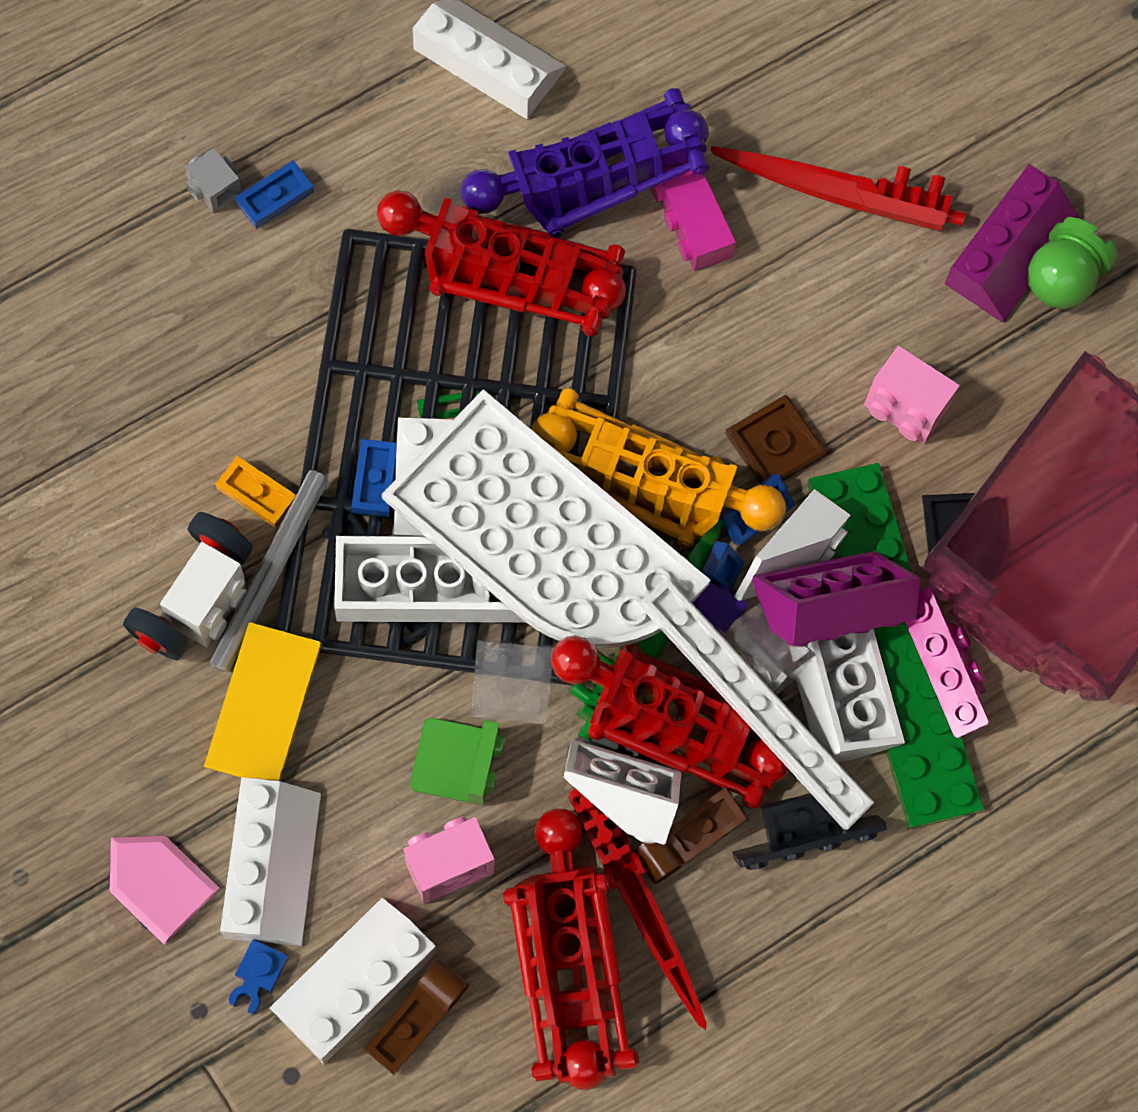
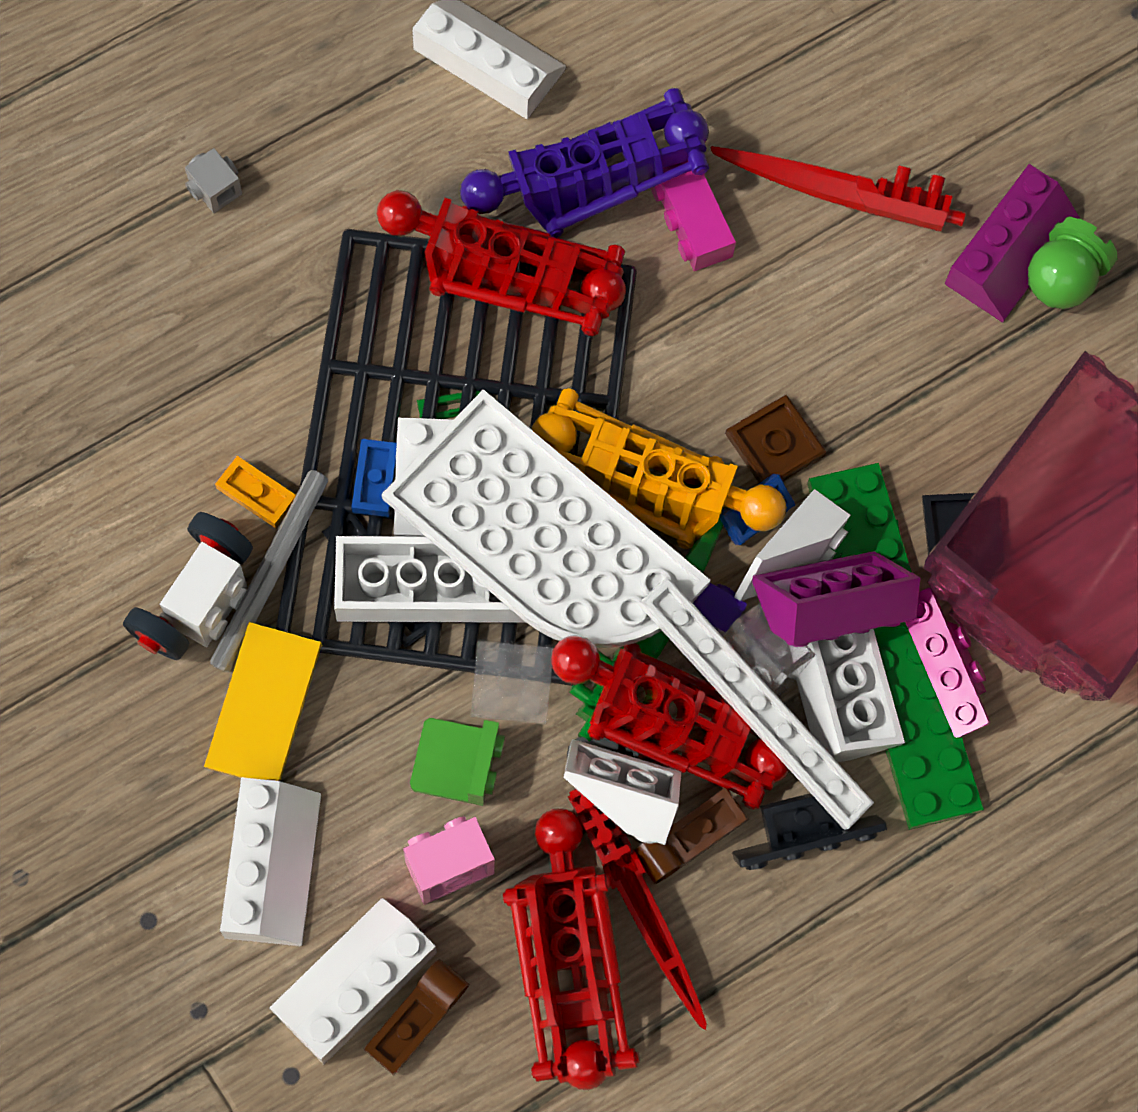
bright pink tile [110,836,220,945] -> none
blue plate [229,939,289,1015] -> none
blue plate [235,160,314,229] -> none
blue plate [702,541,745,590] -> none
bright pink brick [864,345,960,445] -> none

